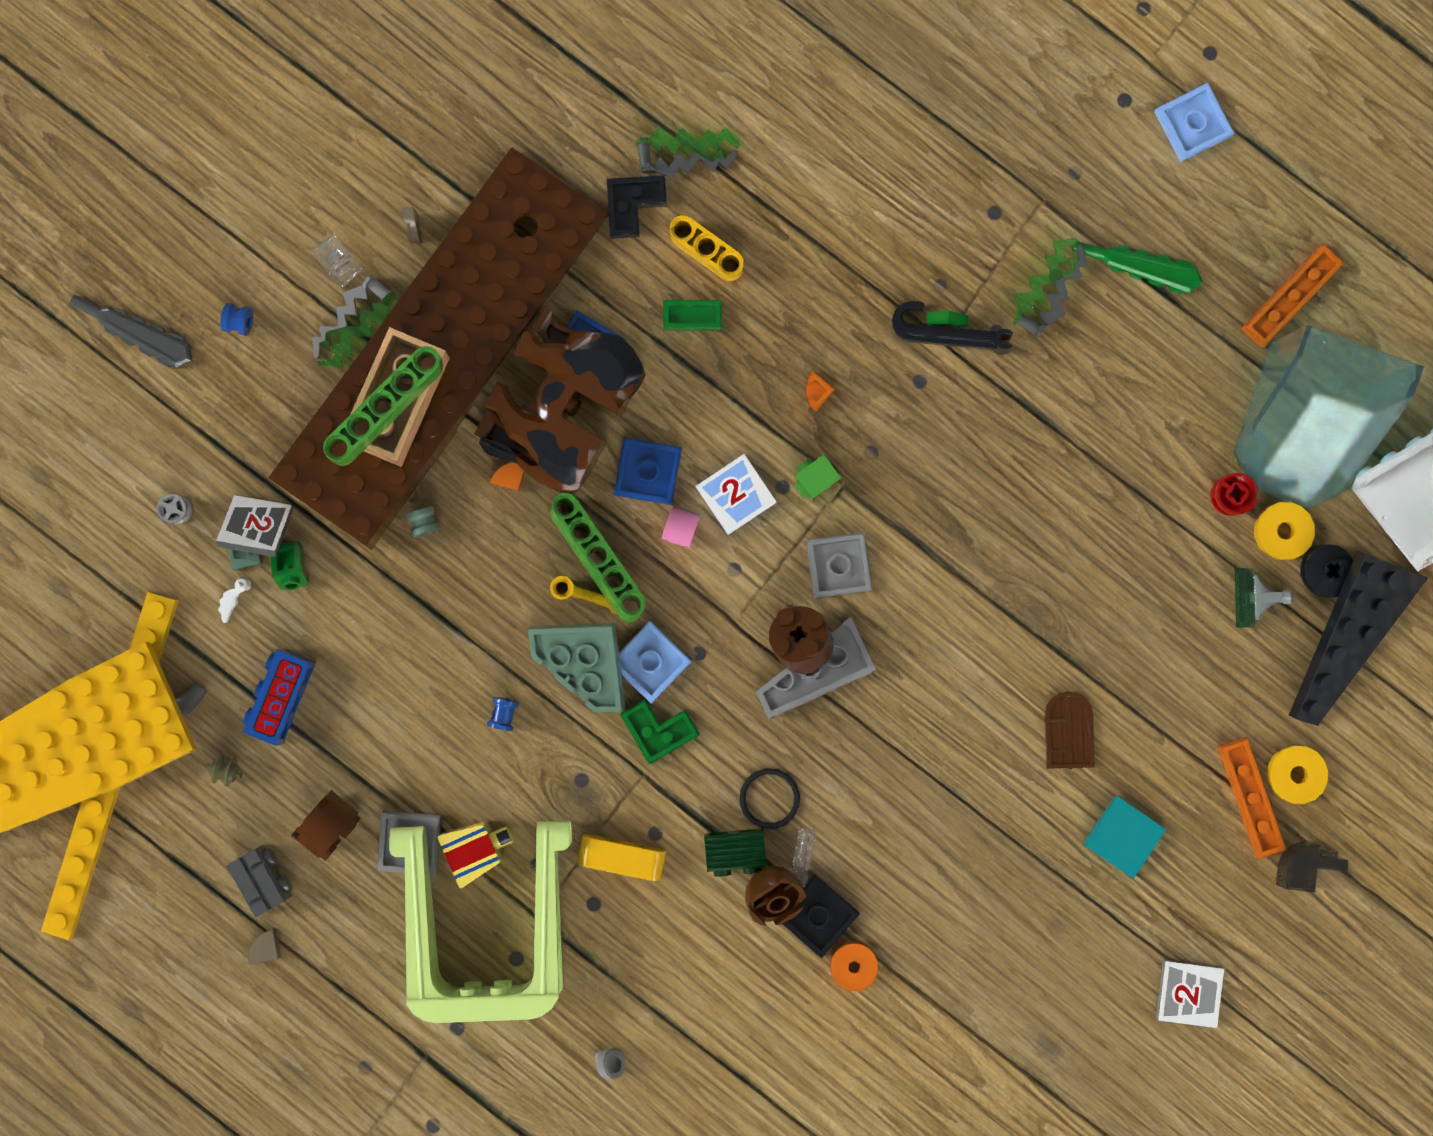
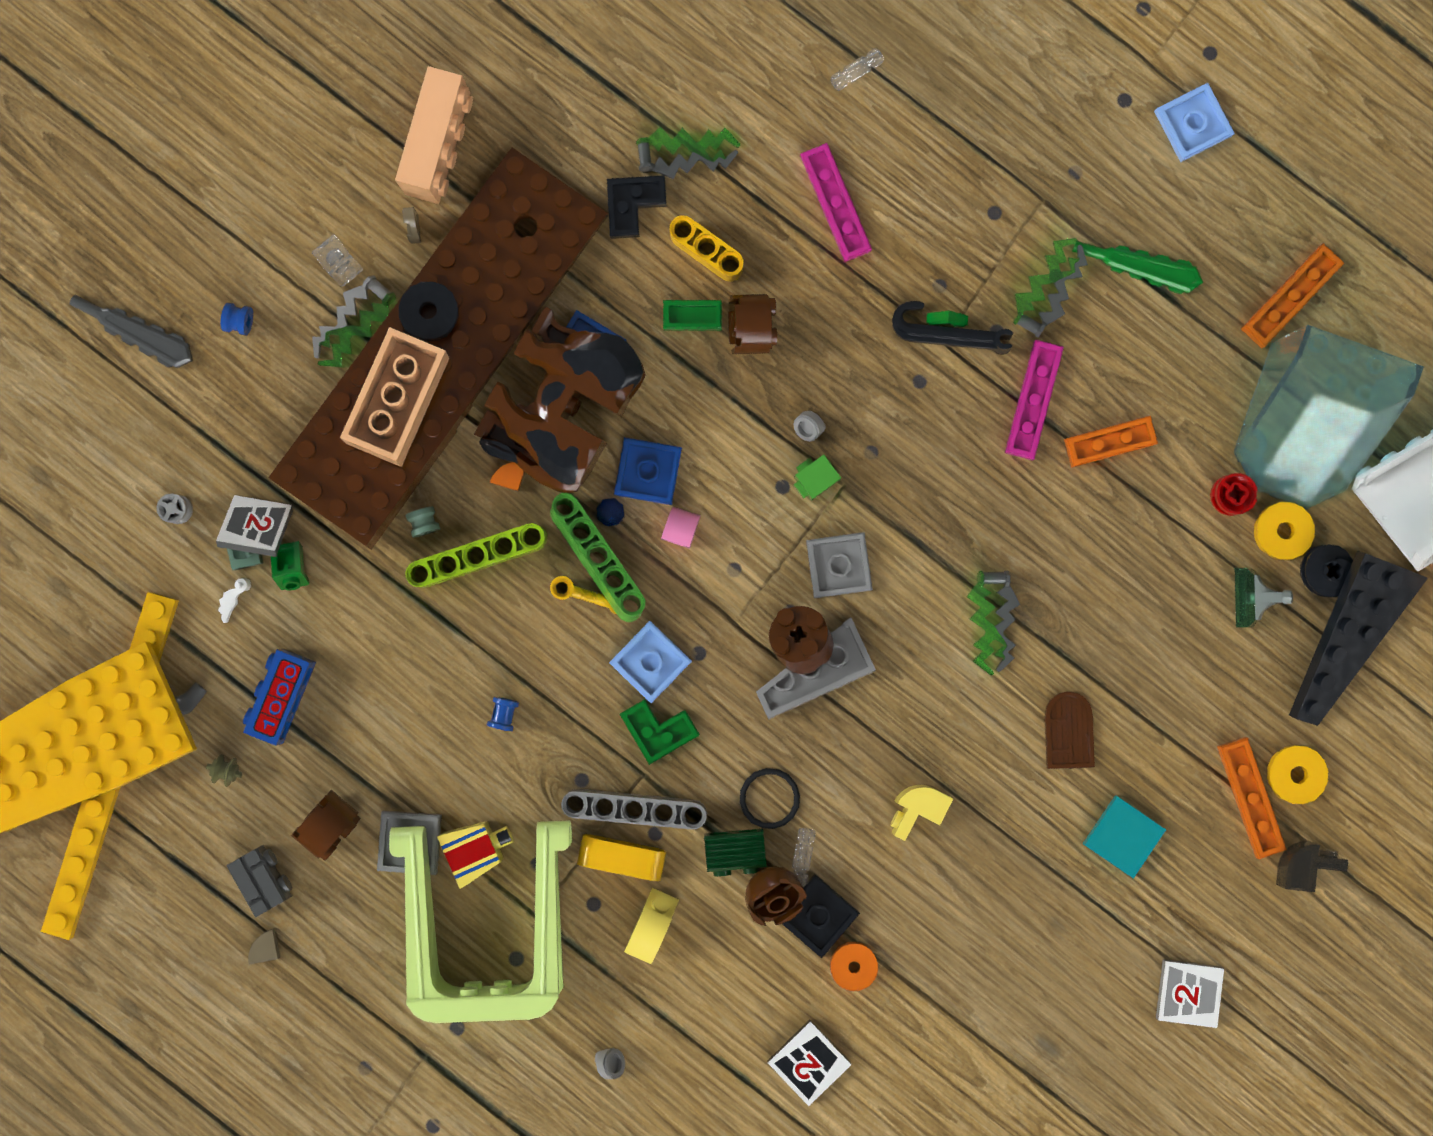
bright green beam [323,346,443,466] -> none
sand green plate [528,623,625,712] -> none
tile [695,454,777,535] -> none
orange tile [806,371,835,412] -> none
none -> light nougat brick [395,66,473,204]
none -> black tile [399,282,459,342]
none -> lime beam [405,523,548,588]
none -> light grey beam [561,789,707,829]
none -> clear blue tile [596,498,625,527]
none -> light yellow brick [624,888,679,964]
none -> reddish brown brick [728,294,777,354]
none -> tile [767,1020,851,1106]
none -> light grey tile [794,411,826,442]
none -> dark pink tile [800,143,872,262]
none -> clear axle [830,48,884,91]
none -> light yellow brick [890,785,953,841]
none -> piece [966,571,1020,675]
none -> dark pink tile [1004,340,1064,461]
none -> orange tile [1064,416,1158,468]

